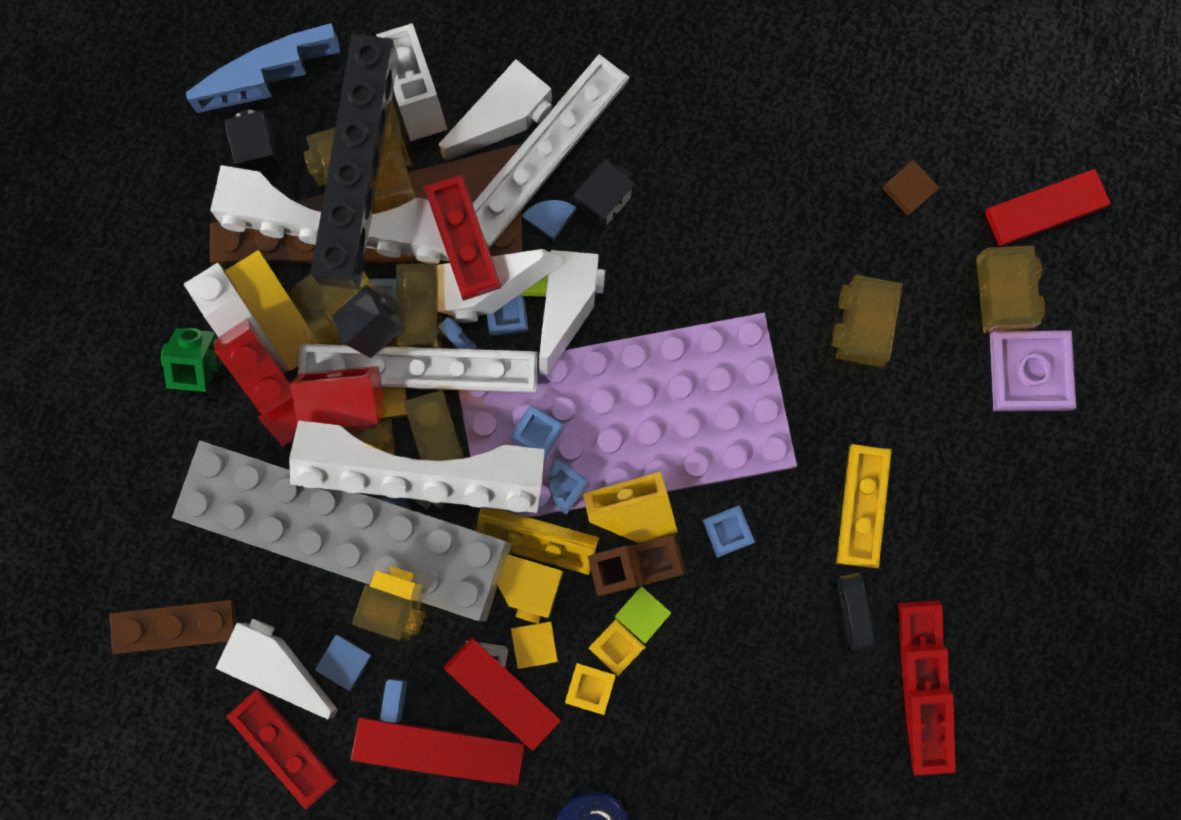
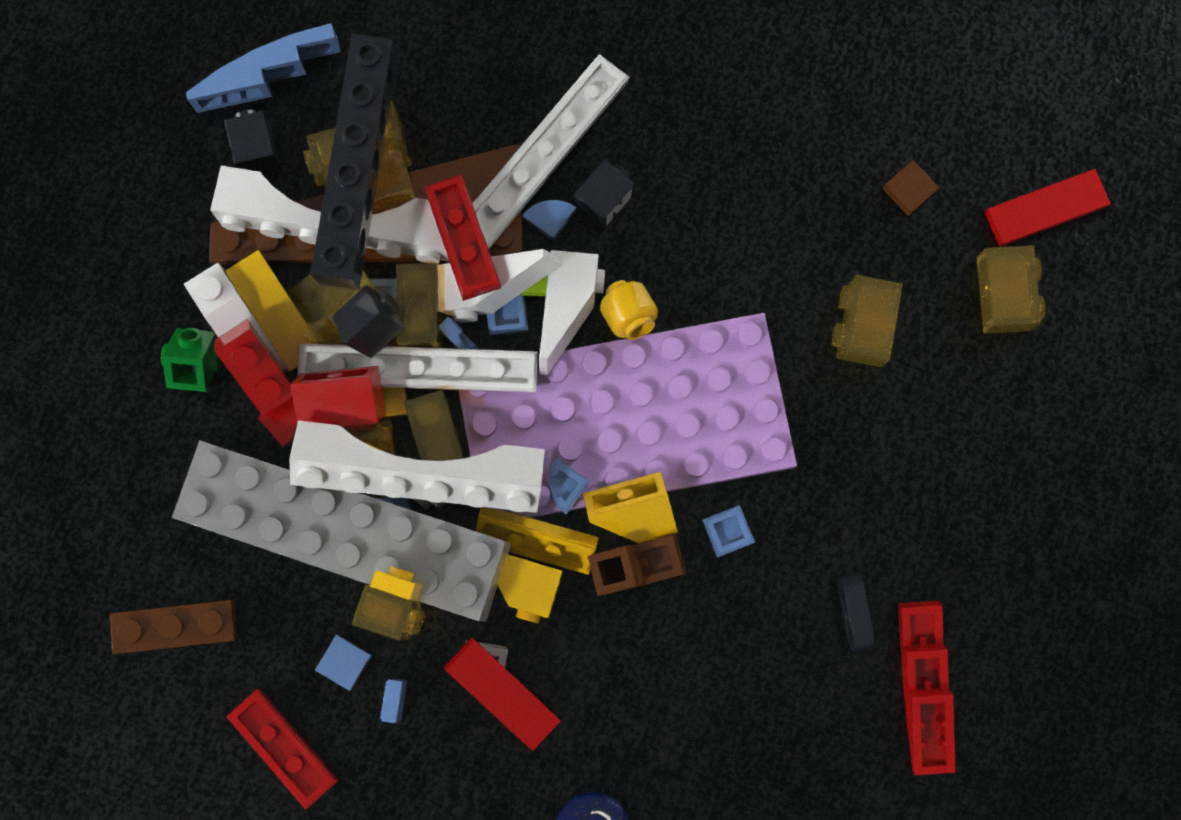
white slope [216,619,338,719] -> none
red slope [351,717,525,785] -> none
white slope [376,23,448,141] -> none
white slope [438,60,552,161] -> none
medium blue tile [509,404,565,460] -> none
yellow tile [511,622,558,669] -> none
yellow plate [565,663,616,715] -> none
yellow tile [589,619,645,676] -> none
lime tile [614,586,671,644] -> none
yellow tile [837,444,891,569] -> none
lavender tile [990,331,1076,411] -> none
none -> yellow head [600,280,658,341]

